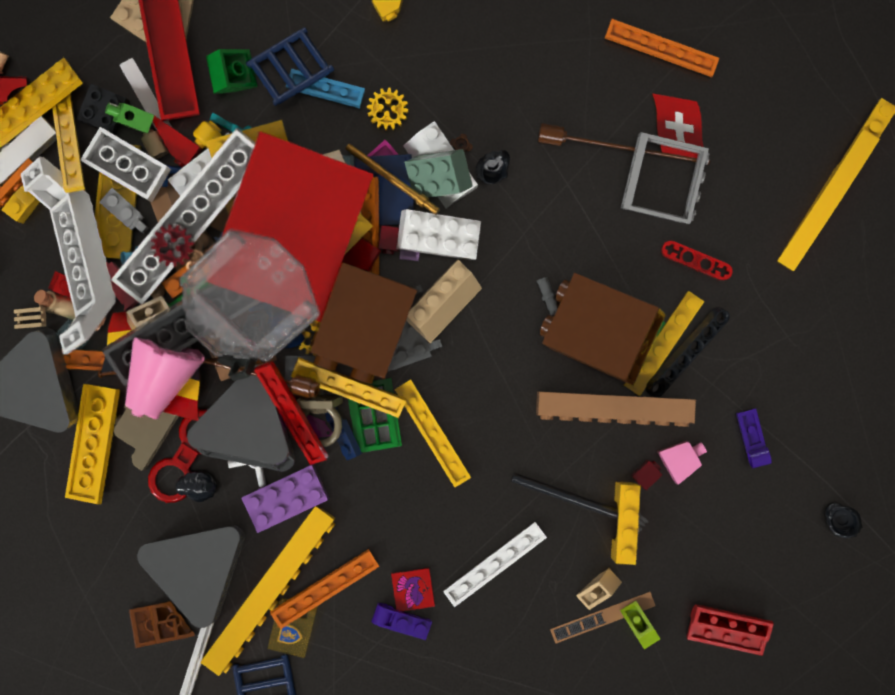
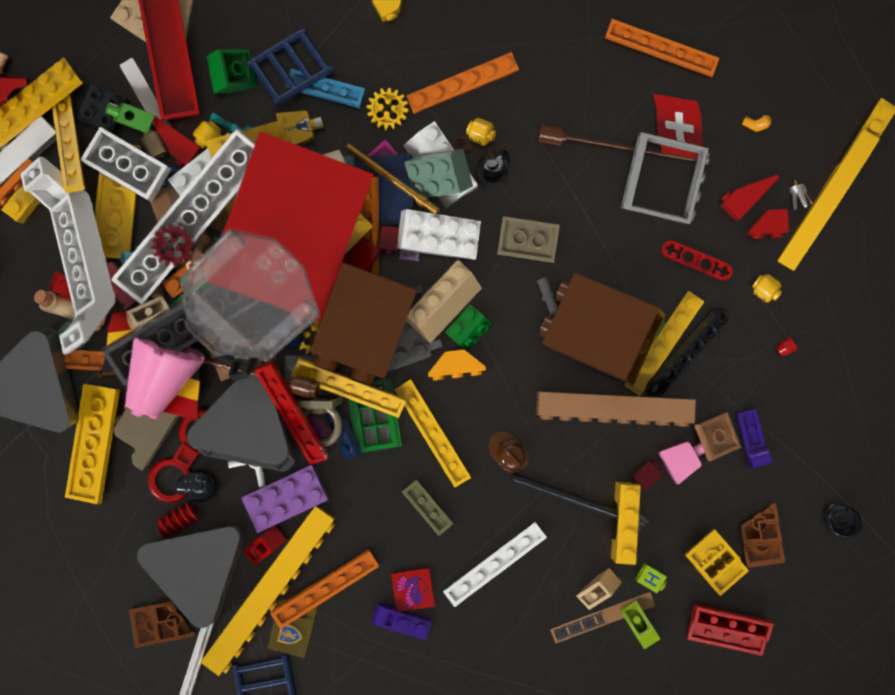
tan tile [14,307,46,329] -> none
light grey hinge [100,188,149,233] -> none
none -> red piece [157,502,200,540]
none -> red slope [243,525,287,566]
none -> yellow torso [276,111,324,146]
none -> olive plate [402,479,454,536]
none -> orange plate [406,52,519,114]
none -> light orange slope [428,350,486,381]
none -> green bracket [445,304,491,351]
none -> yellow head [466,118,496,146]
none -> reddish brown piece [488,431,529,474]
none -> dark tan plate [497,216,560,263]
none -> lime brick [635,563,667,593]
none -> yellow bracket [684,529,749,596]
none -> medium nougat tile [694,412,741,461]
none -> red slope [720,175,779,221]
none -> dark orange slope [740,503,785,568]
none -> light orange arm [742,115,771,132]
none -> red slope [746,209,789,239]
none -> yellow head [752,274,782,302]
none -> red hose [776,337,798,356]
none -> flat silver piece [789,180,813,210]

